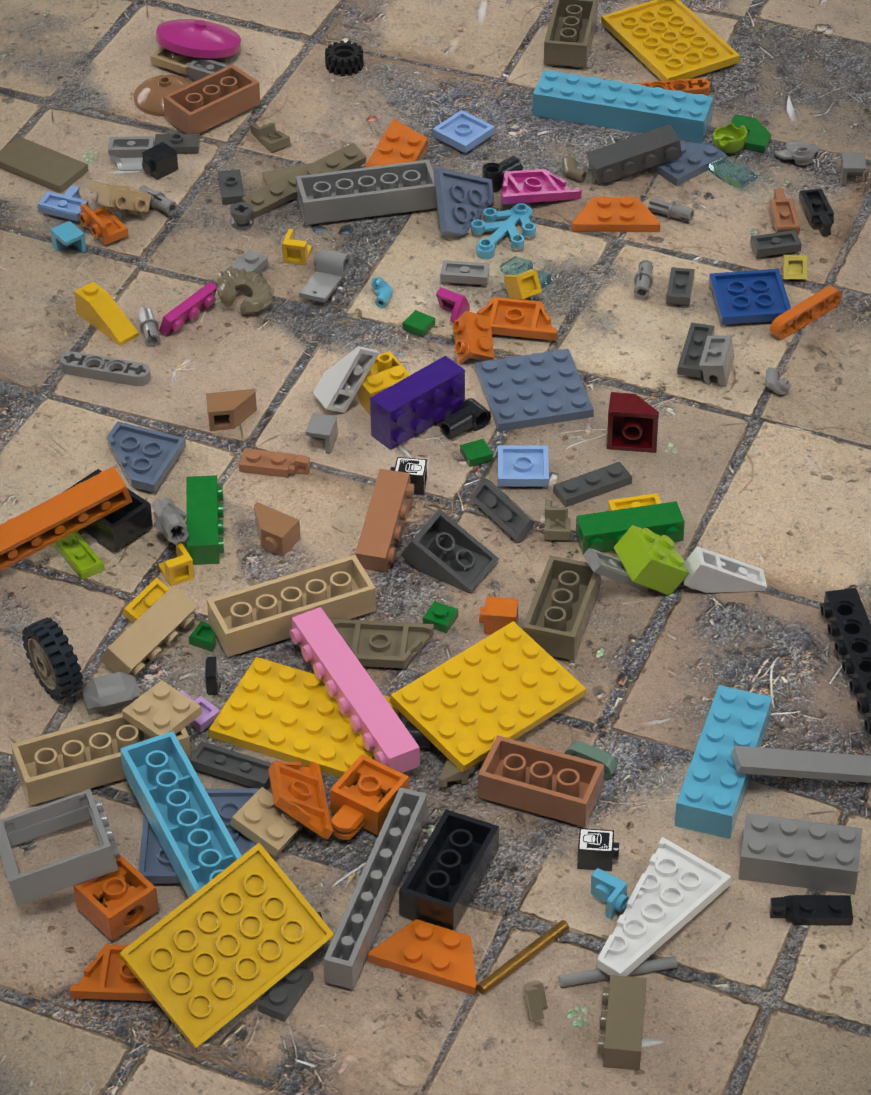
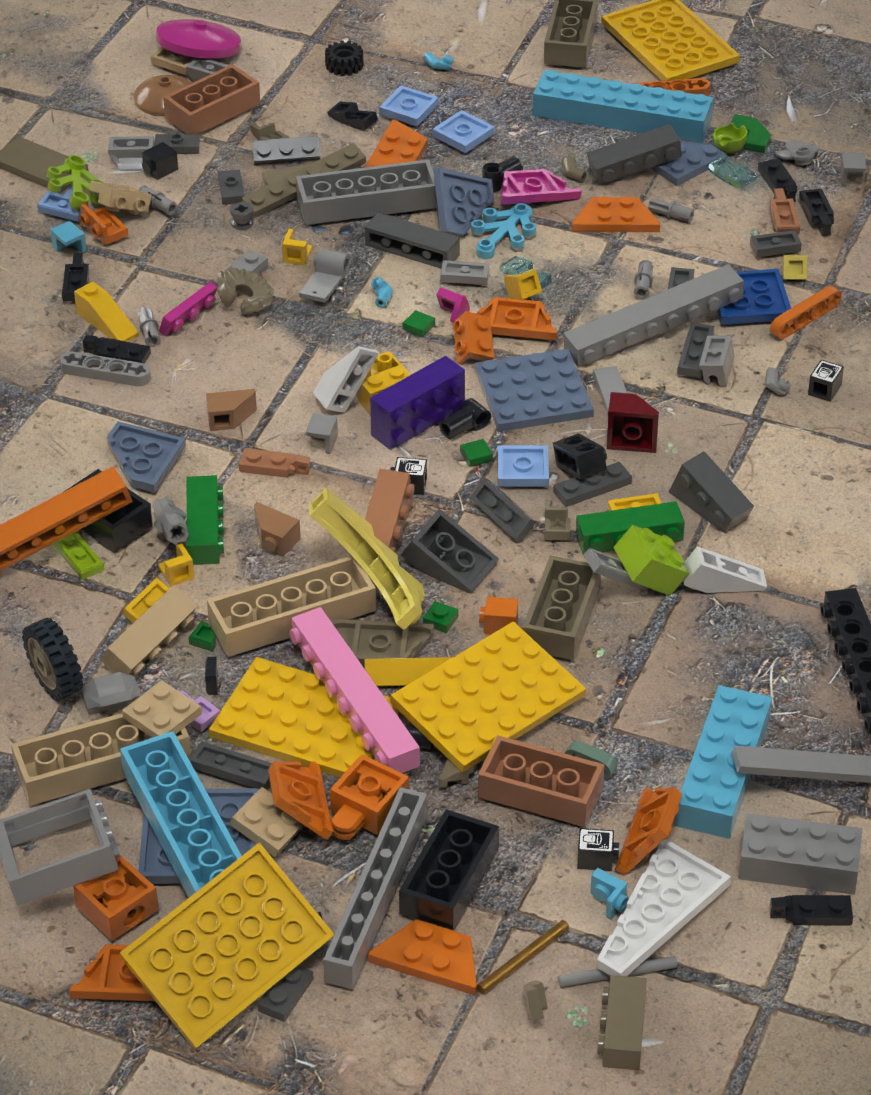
none -> lime plant [46,155,104,211]
none -> black hinge [62,253,89,302]
none -> black hinge [82,335,151,364]
none -> plate [252,136,320,165]
none -> light yellow arch [308,487,425,630]
none -> black slope [327,101,378,130]
none -> dark grey brick [365,212,460,269]
none -> yellow tile [365,657,453,686]
none -> light blue plate [379,86,439,126]
none -> medium azure arm [423,52,454,70]
none -> black brick [553,433,607,479]
none -> light grey brick [563,264,744,368]
none -> light grey tile [593,366,627,415]
none -> orange wing [615,787,682,875]
none -> dark grey wedge [669,451,754,533]
none -> black hinge [758,159,797,202]
none -> black brick [808,360,844,402]

